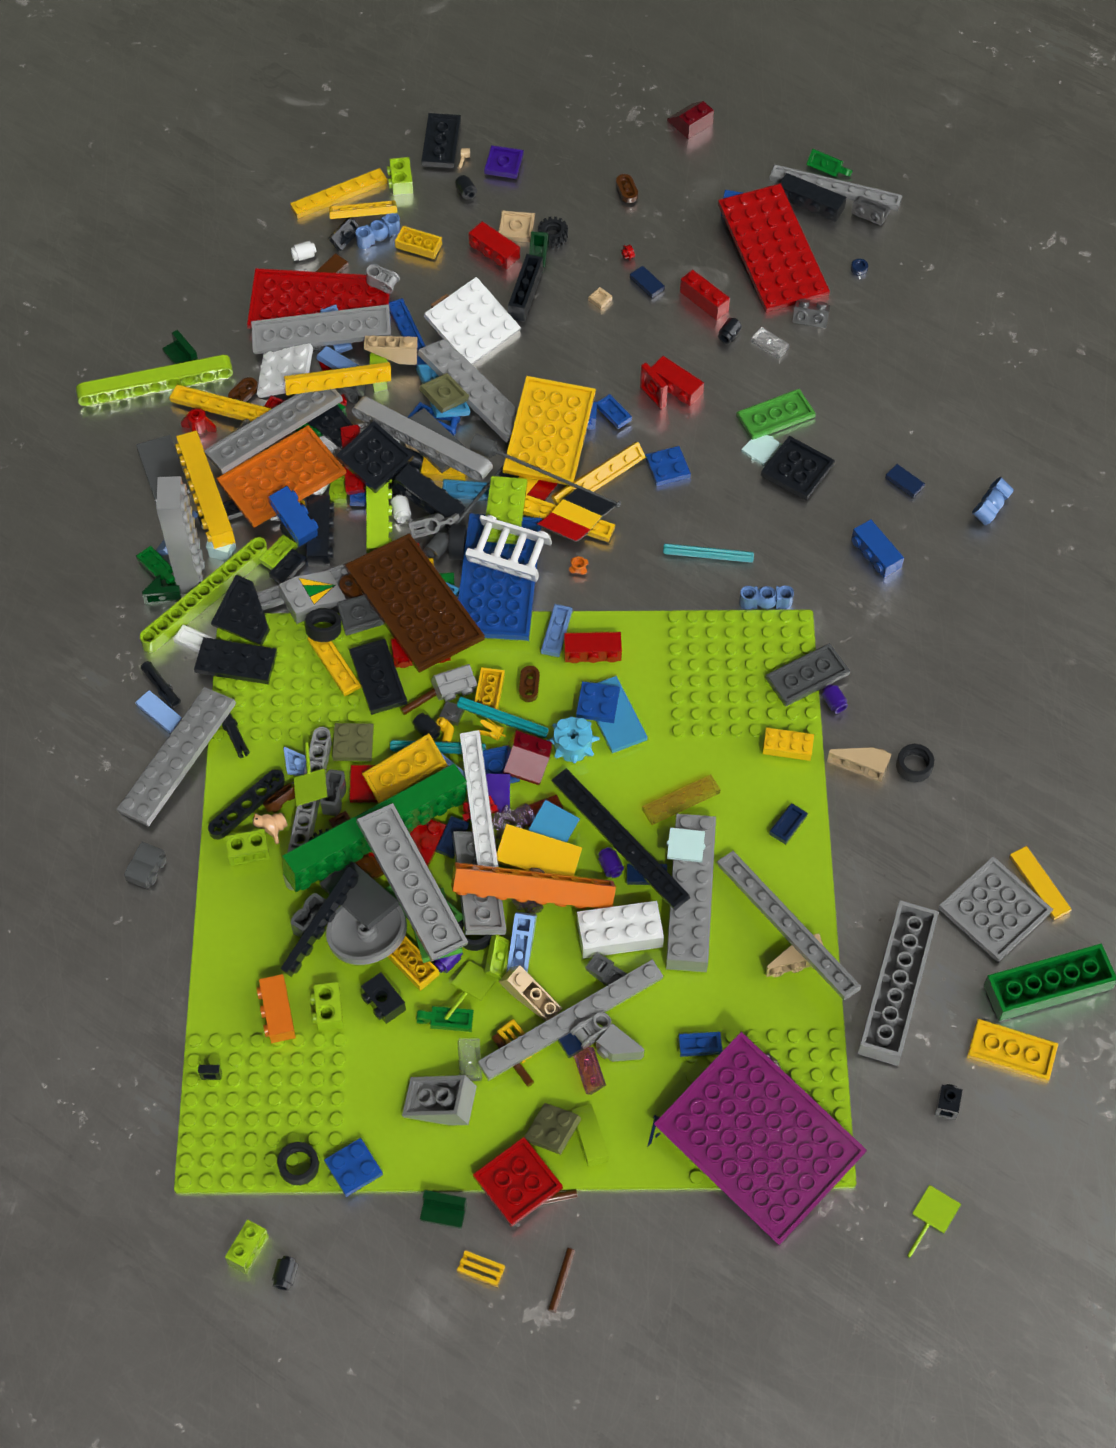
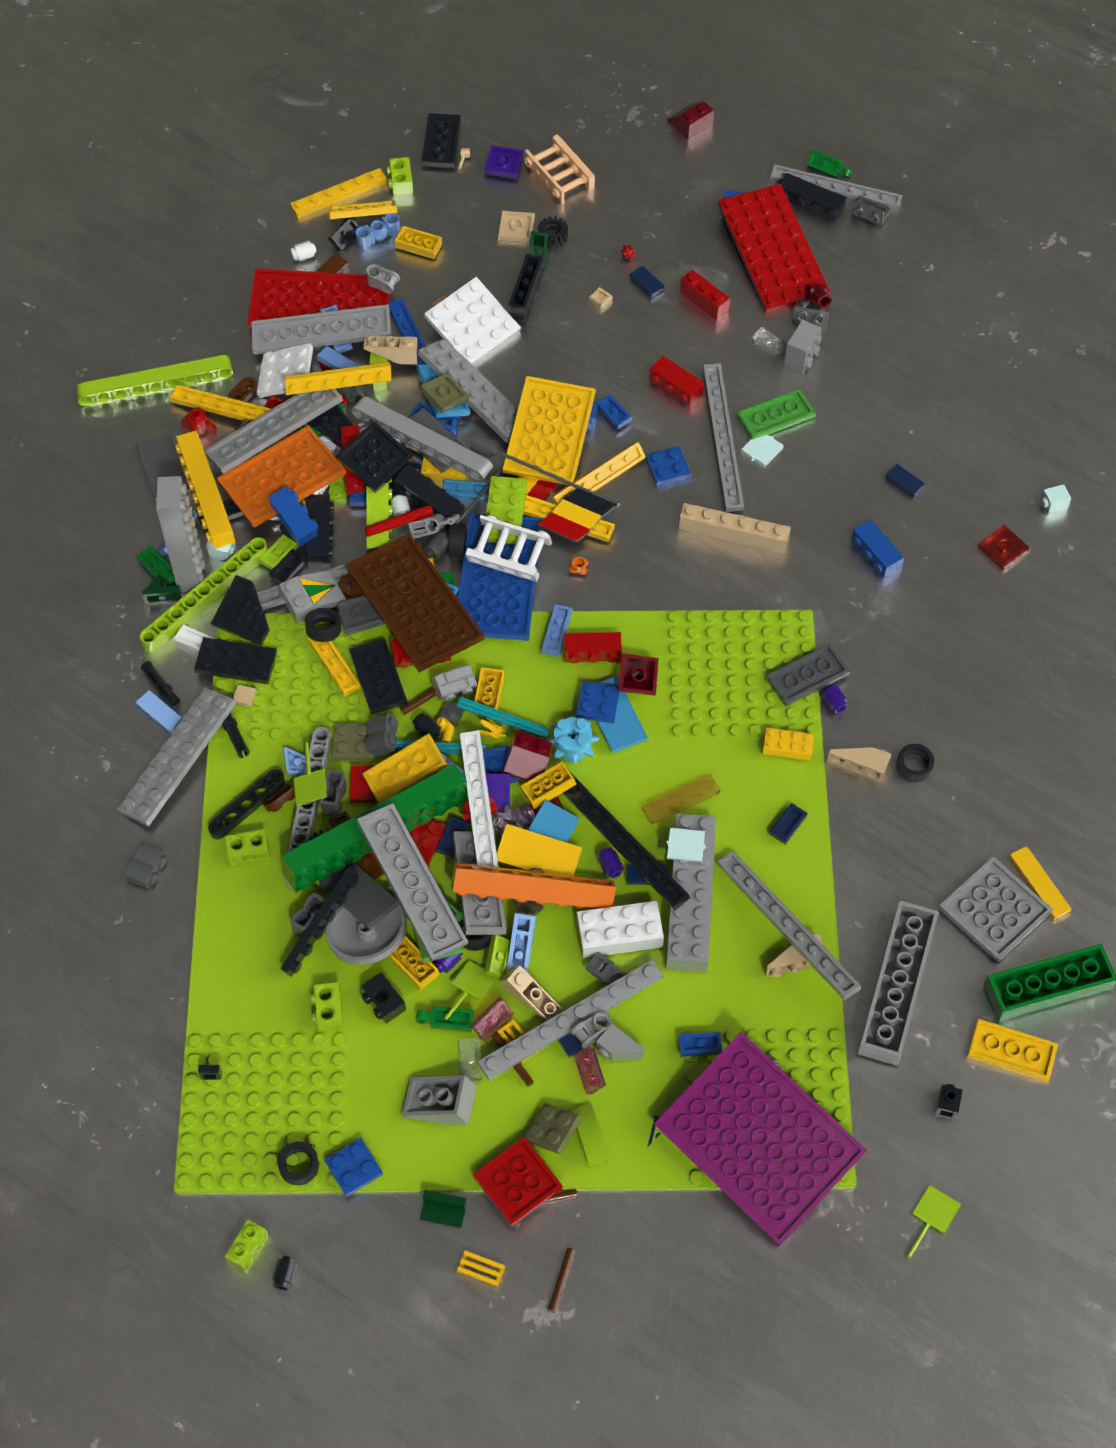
dark green panel [162,330,198,364] -> none
light nougat animal [253,812,287,844] -> none
orange brick [256,974,296,1043] -> none
black brick [455,175,477,200] -> none
red brick [469,221,520,270] -> none
reddish brown plate [519,666,540,702] -> none
reddish brown plate [616,174,638,203] -> none
red tile [640,363,668,410] -> none
teal axle [663,543,754,563] -> none
black brick [718,318,742,344] -> none
medium blue piece [739,585,794,610] -> none
black plate [761,436,835,501] -> none
dark blue tile [851,259,868,276] -> none
medium blue piece [972,477,1014,526] -> none
none -> tan tile [233,685,257,708]
none -> red axle [364,505,433,537]
none -> dark grey brick [366,712,398,757]
none -> plate [470,998,514,1042]
none -> yellow piece [520,761,576,809]
none -> light nougat fence [524,134,595,204]
none -> dark red slope [615,653,659,696]
none -> tan brick [679,503,791,554]
none -> light grey plate [703,363,744,512]
none -> light grey brick [784,320,822,374]
none -> dark red piece [805,284,832,309]
none -> clear red tile [978,525,1030,570]
none -> light aqua brick [1040,484,1071,514]

